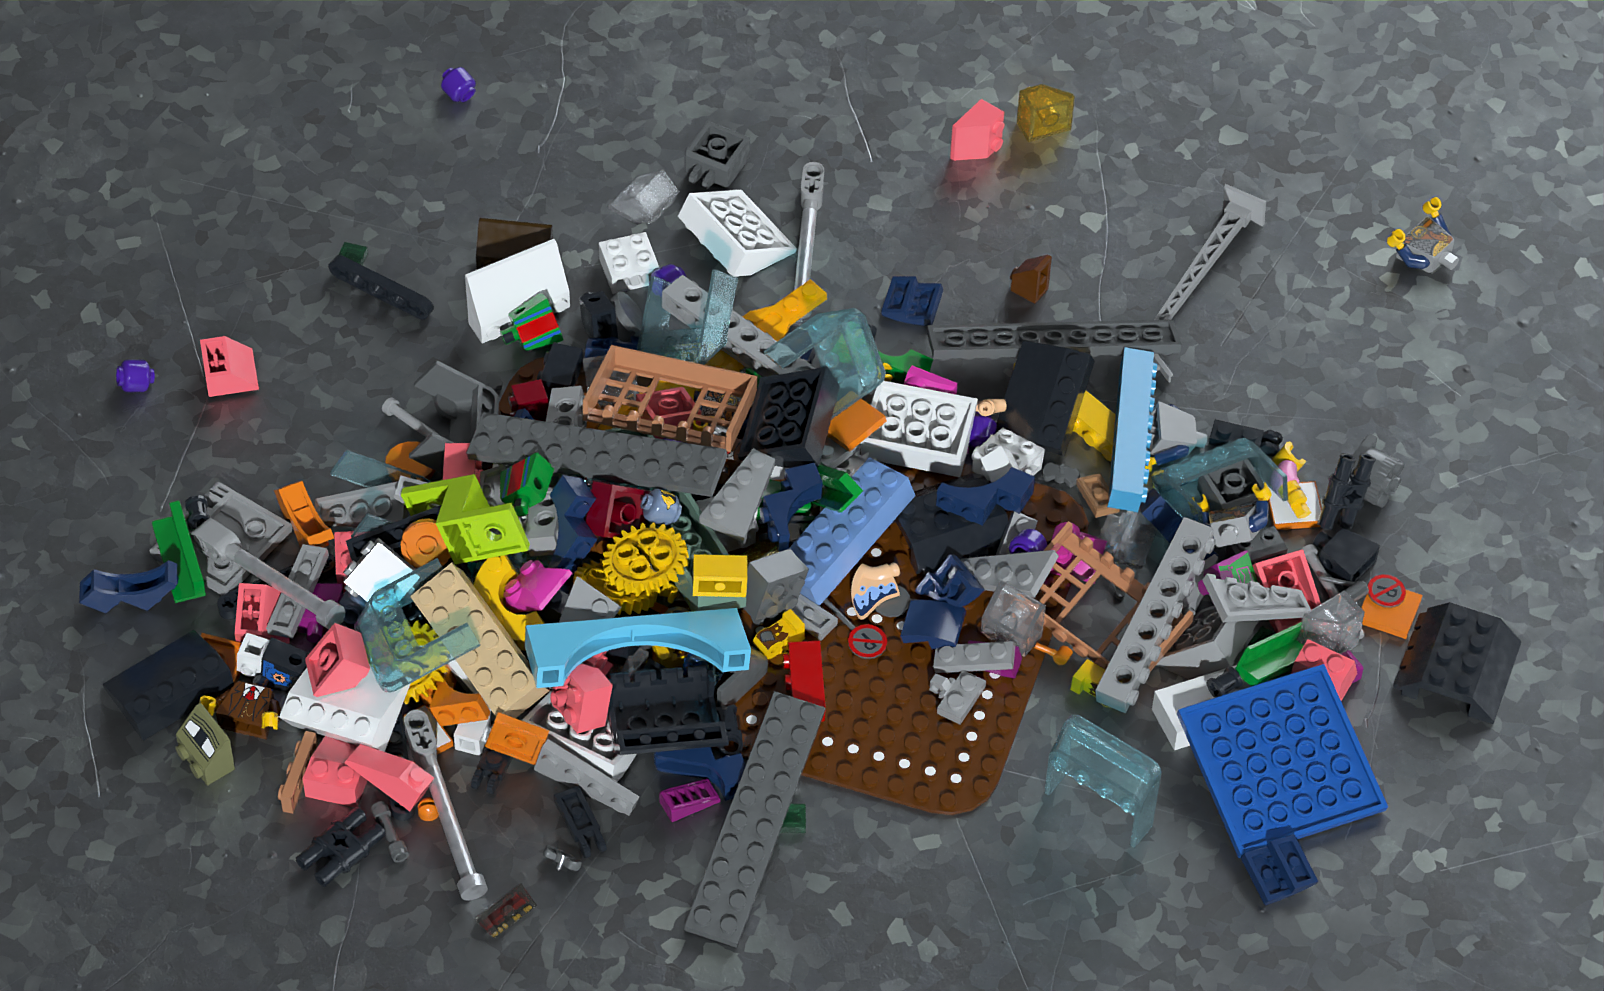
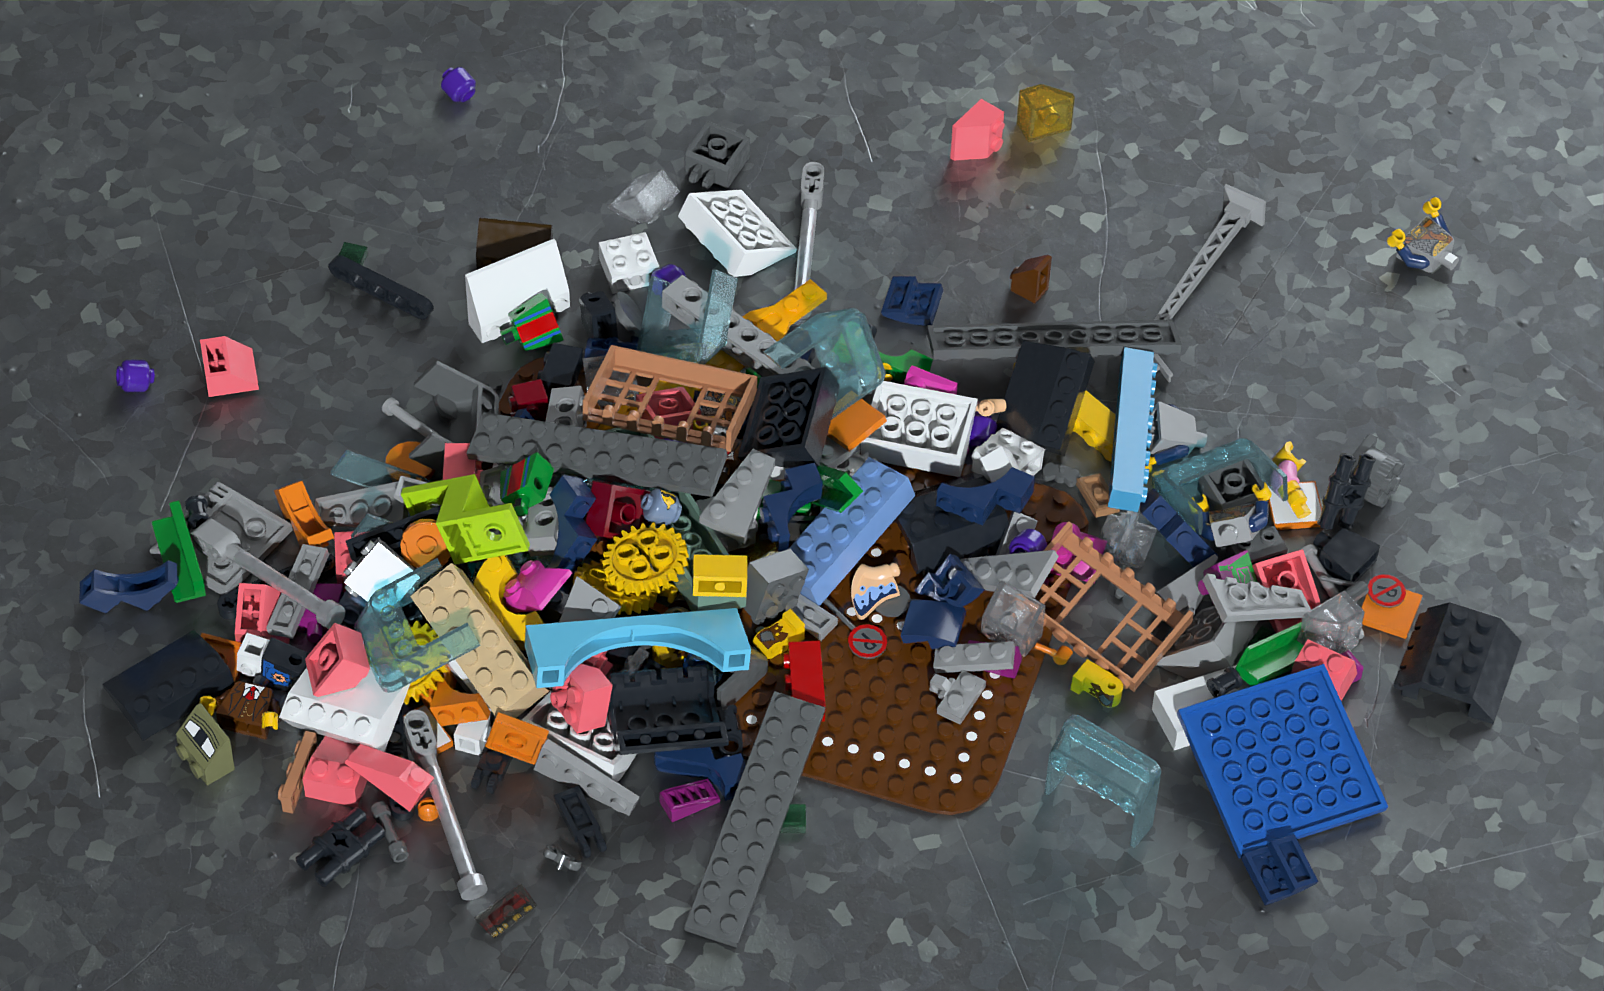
light grey brick [1096,517,1216,713] -> none
black hinge [1209,419,1283,457] -> none

